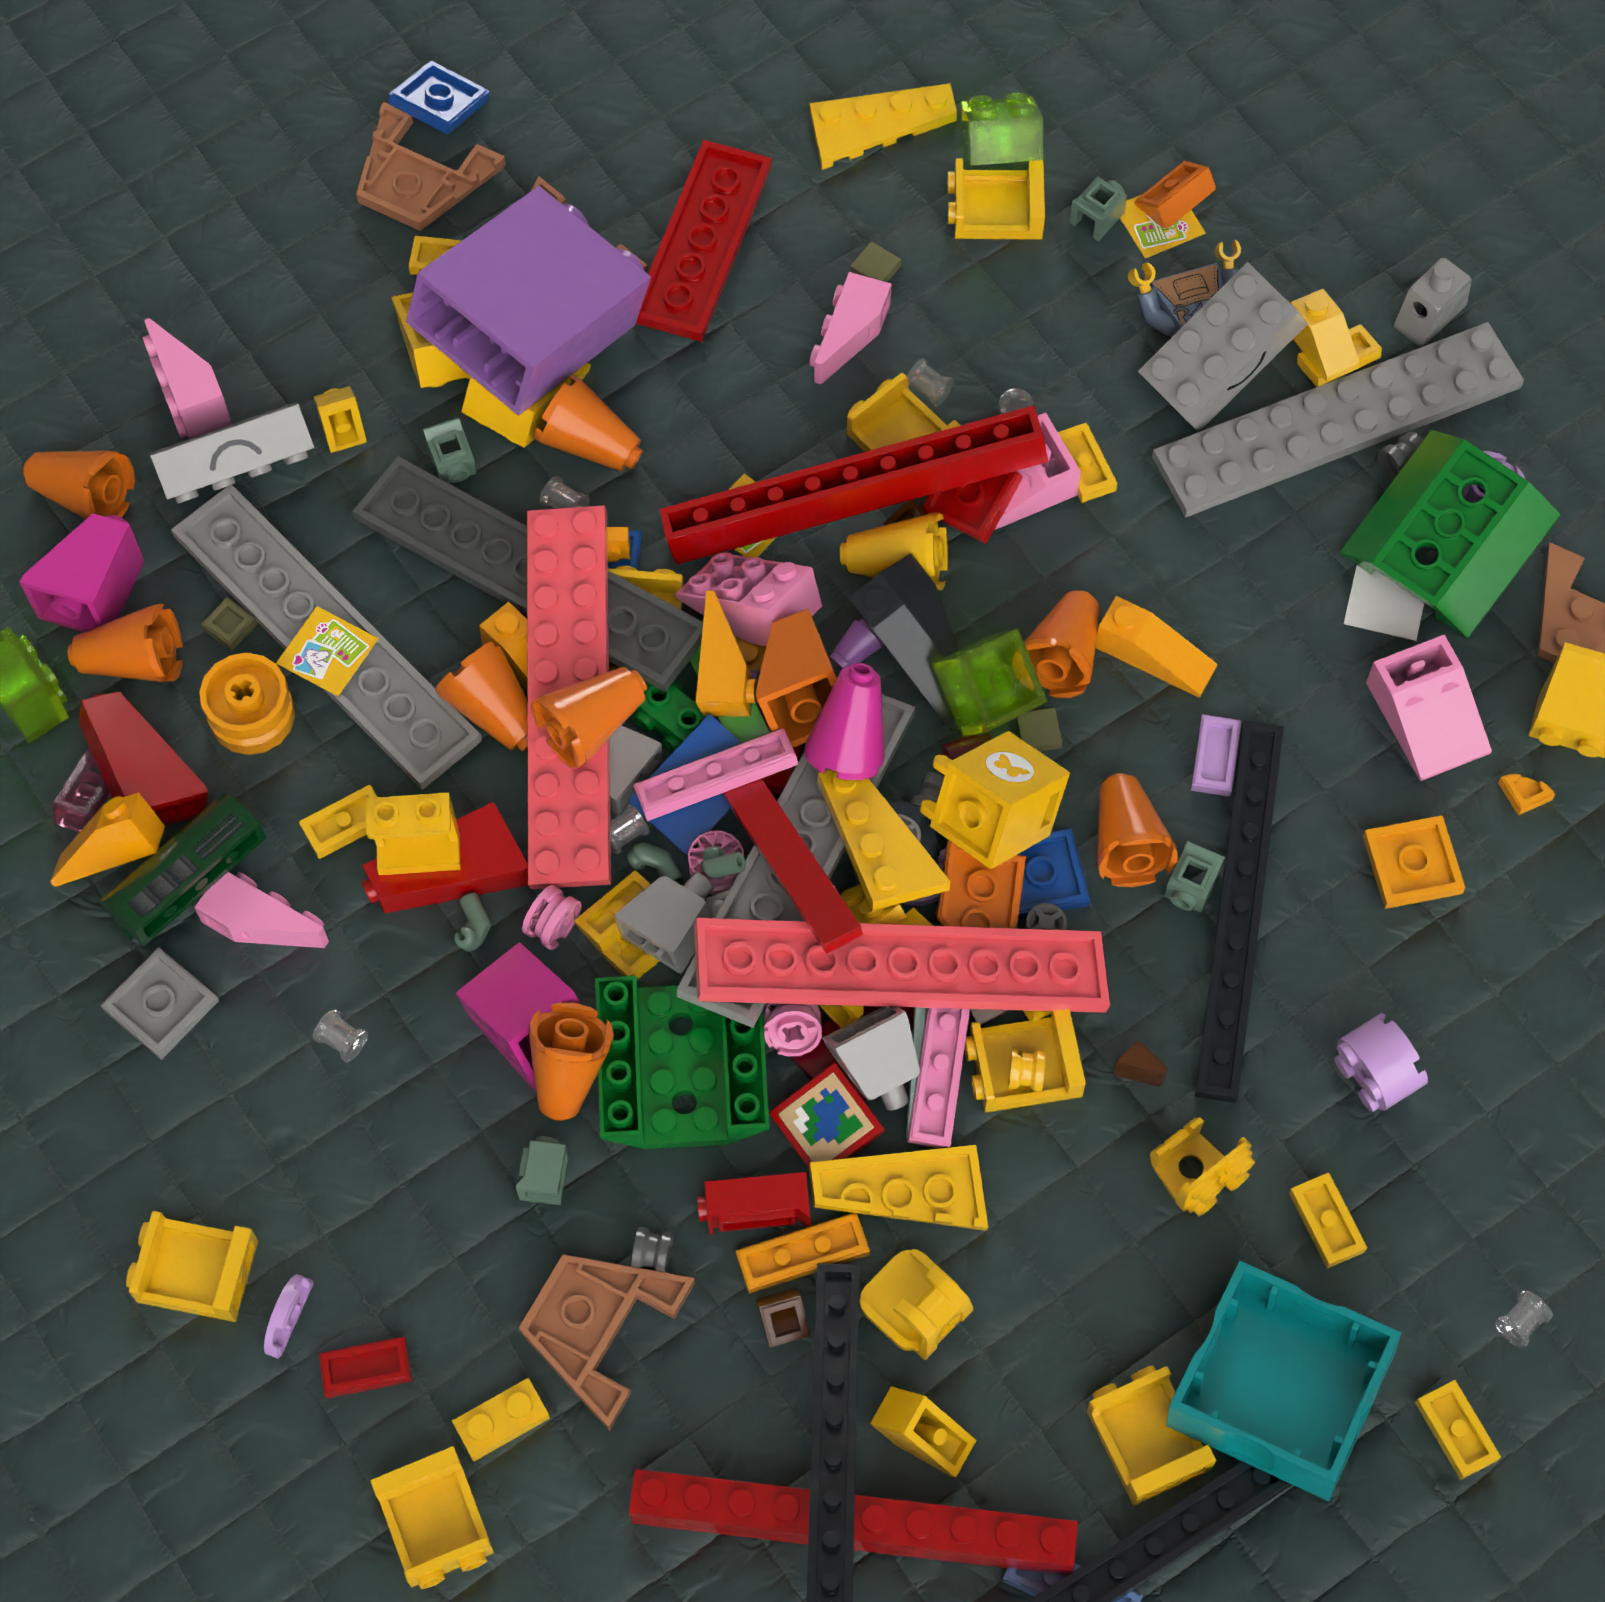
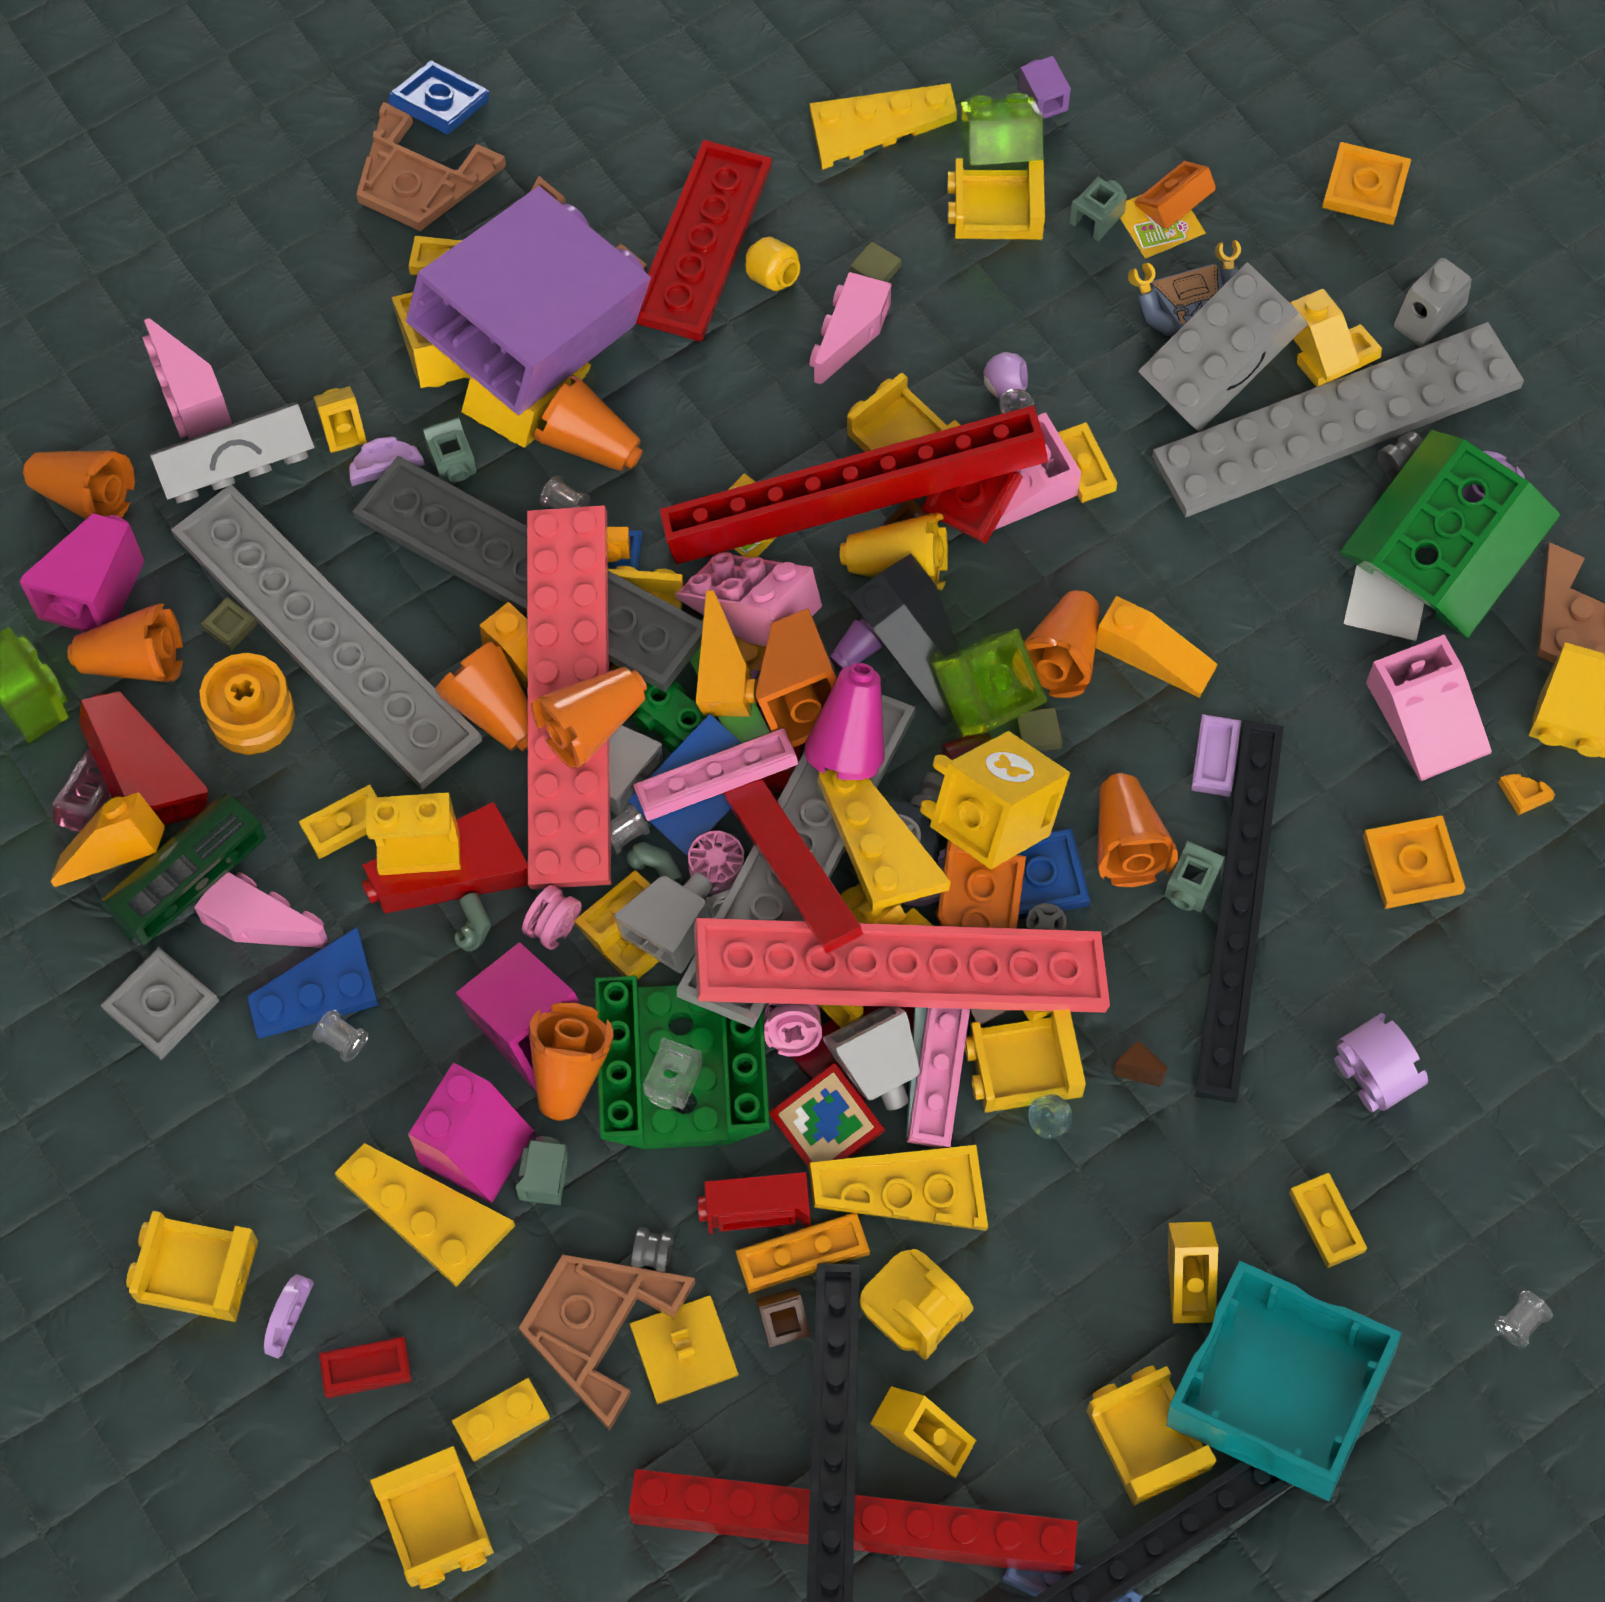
sticker [276,606,379,696] -> none
sand green arm [701,847,746,878] -> none
clear bush [907,358,955,407] -> none
yellow wheel [1008,1047,1046,1092] -> none
yellow piece [1150,1117,1255,1217] -> none
yellow plate [1415,1380,1501,1481] -> none
none -> blue wing [247,927,379,1039]
none -> yellow wing [335,1143,515,1287]
none -> lavender tile [349,437,425,486]
none -> dark pink slope [408,1063,535,1204]
none -> yellow piece [630,1295,739,1405]
none -> clear brick [643,1037,703,1110]
none -> yellow head [745,236,800,291]
none -> lavender piece [983,352,1028,400]
none -> medium lavender brick [1018,56,1071,122]
none -> clear light blue tile [1028,1094,1072,1139]
none -> yellow slope [1168,1222,1218,1324]
none -> light orange plate [1322,142,1411,225]

